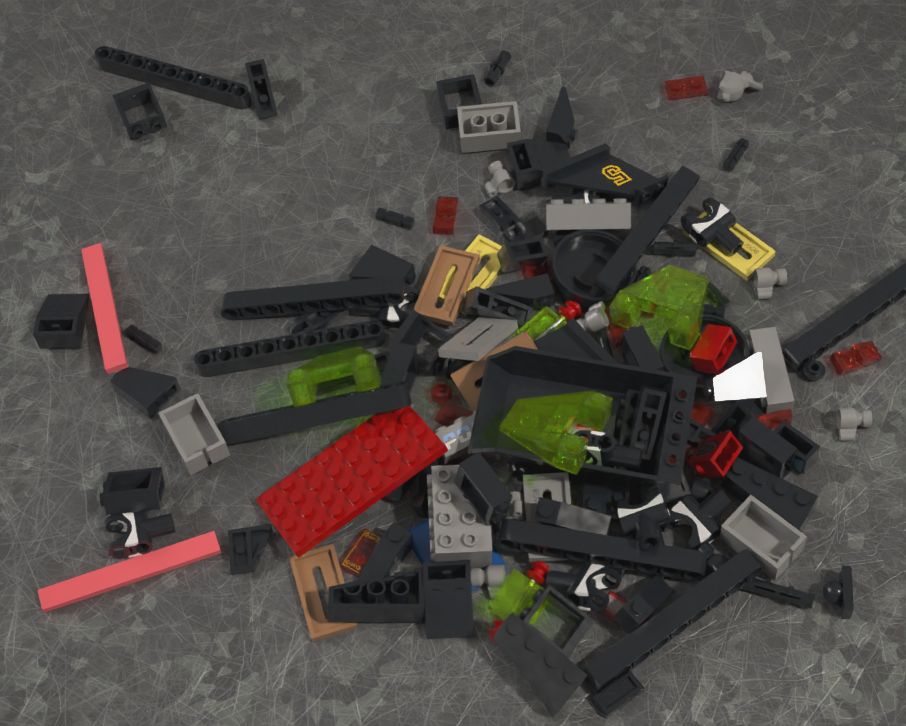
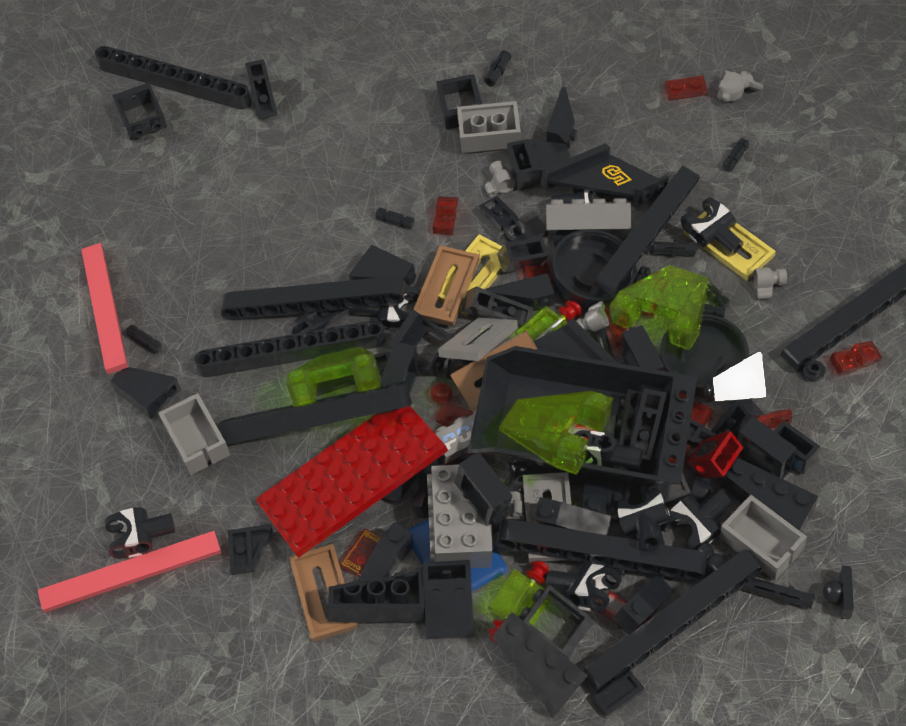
black slope [33,294,90,349] -> none
black window [100,467,165,515] -> none
light grey piece [471,564,506,600] -> none
red brick [689,324,737,374] -> none
light grey brick [746,327,795,415] -> none
light grey piece [837,408,873,441] -> none

